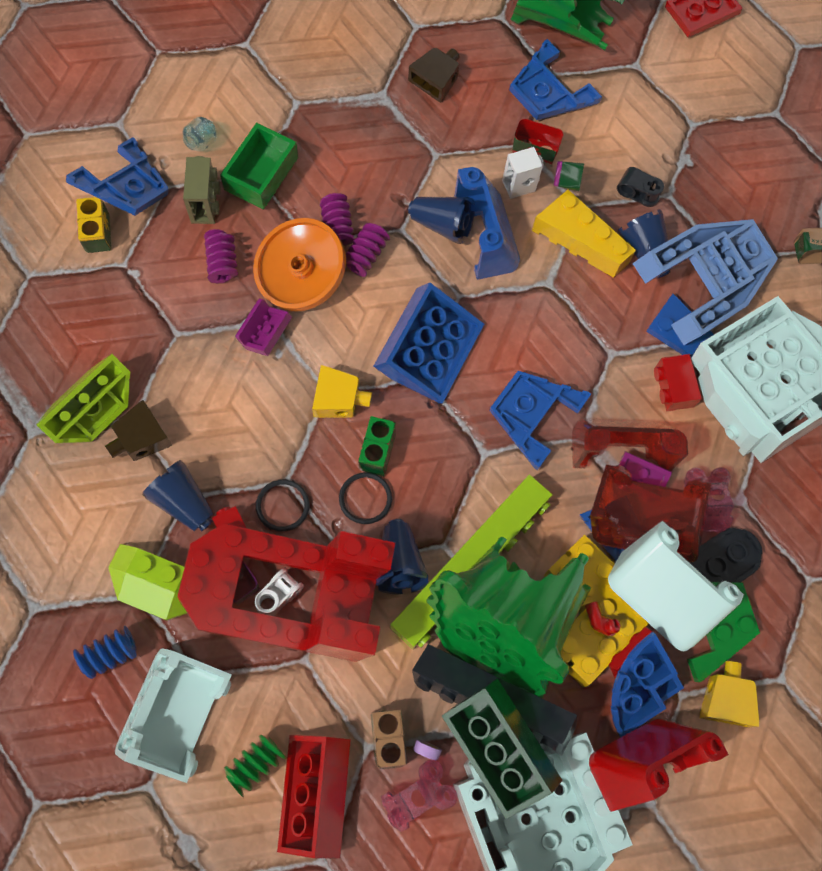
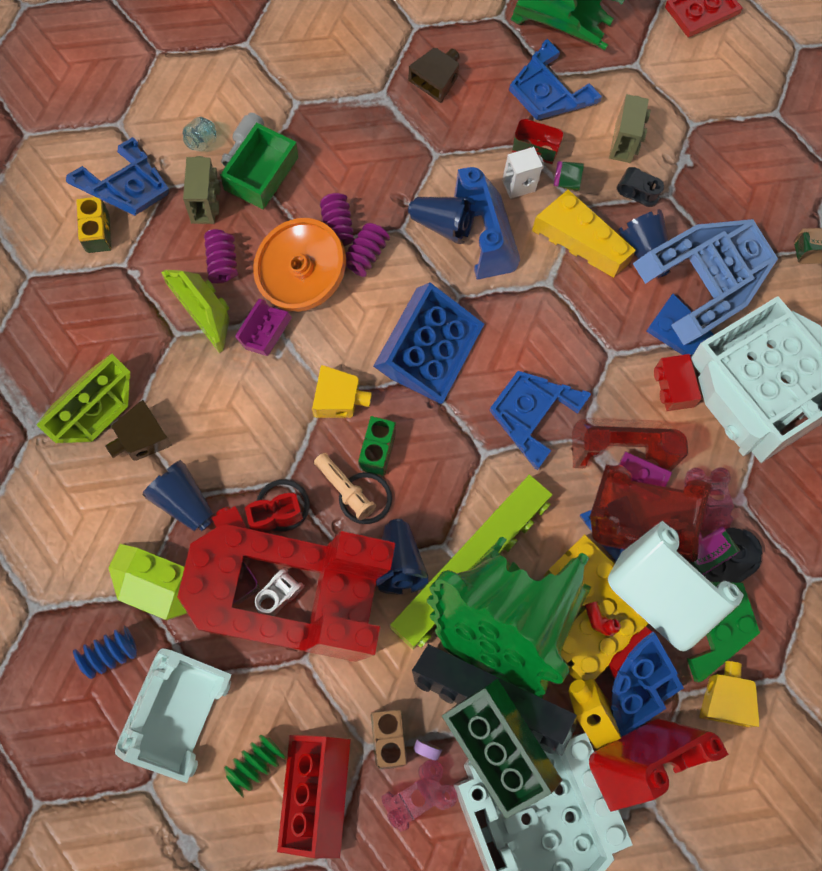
none -> lime wedge [161,270,230,353]
none -> light grey piece [221,113,264,167]
none -> red brick [245,493,303,533]
none -> light nougat pin [314,453,376,520]
none -> yellow torso [569,679,621,749]
none -> olive brick [609,94,651,163]
none -> piece [679,526,741,575]

